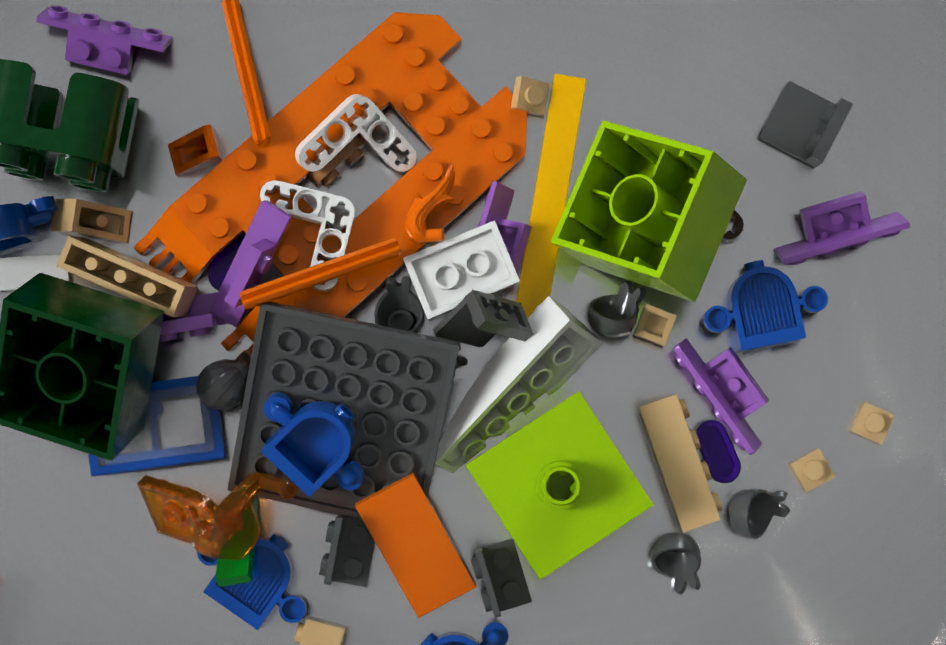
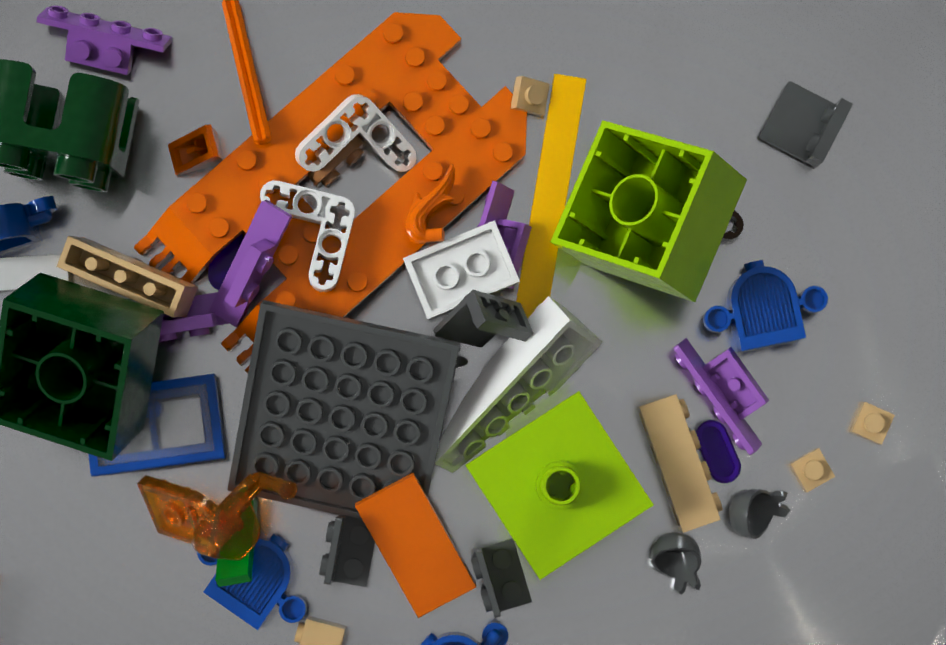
tan slope [50,199,132,243] -> none
dark grey piece [197,352,250,411] -> none
orange axle [240,238,401,309] -> none
blue piece [260,392,364,497] -> none
dark grey piece [374,276,424,333] -> none
dark grey piece [588,281,646,338] -> none
tan plate [634,304,677,347] -> none
medium lavender bracket [774,191,910,265] -> none

